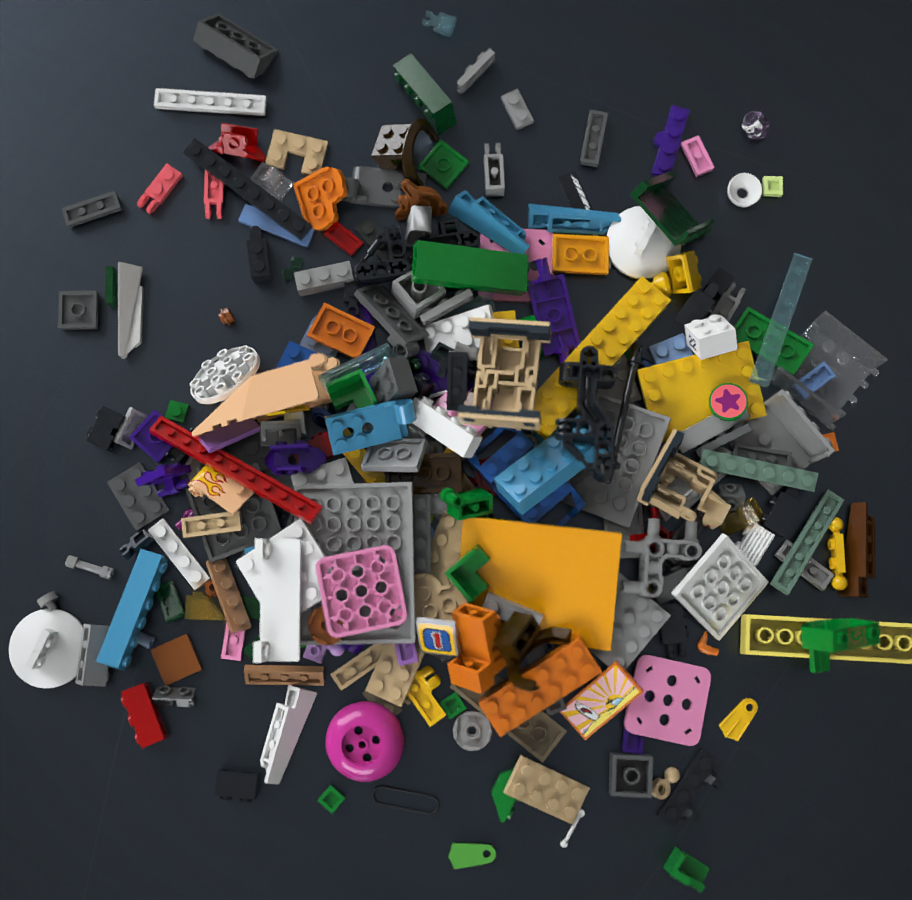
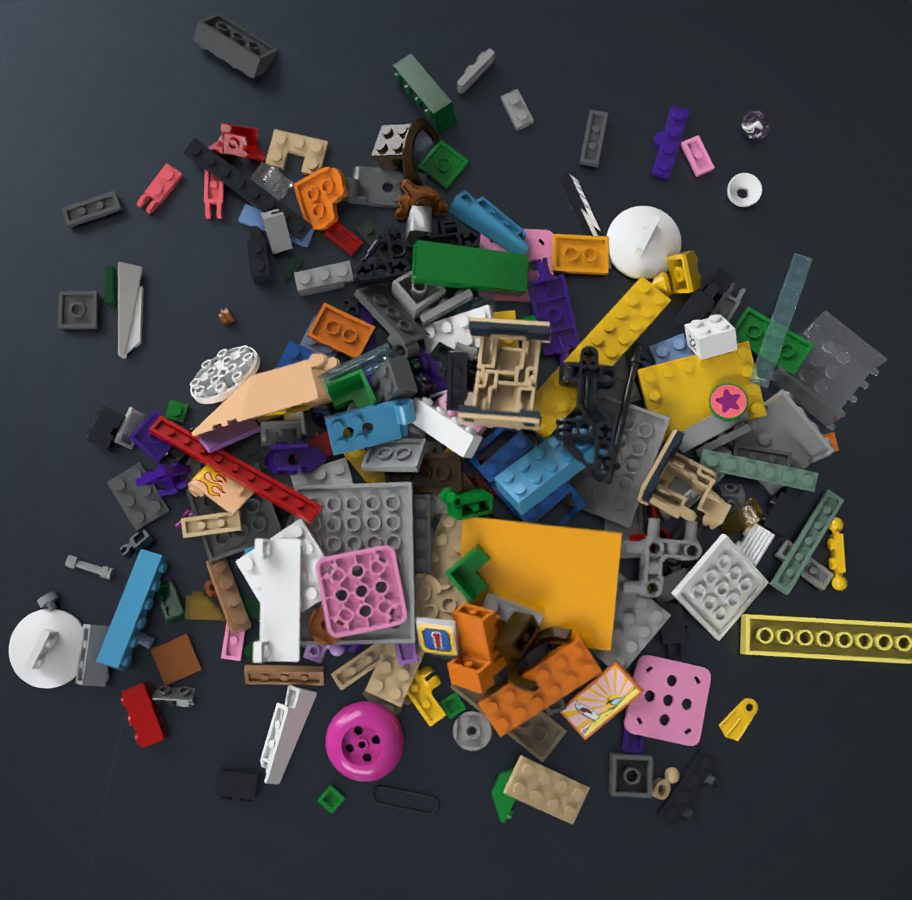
white plate [147,518,211,591] -> none
white plate [154,88,267,116] -> none
clear light blue plate [423,11,457,37] -> none
bright green piece [448,843,496,869] -> none
light grey hinge [483,143,505,197] -> none
dark azure wedge [528,204,621,235] -> none
white hinge [560,809,585,848] -> none
dark green panel [630,171,715,247] -> none
green panel [663,846,710,893] -> none
orange animal [697,631,719,656] -> none
yellowish green plate [762,176,783,197] -> none
medium blue plate [793,361,836,399] -> none
green piece [801,618,880,673] -> none
reddish brown wedge [838,502,875,598] -> none
none -> light grey hinge [260,209,293,254]

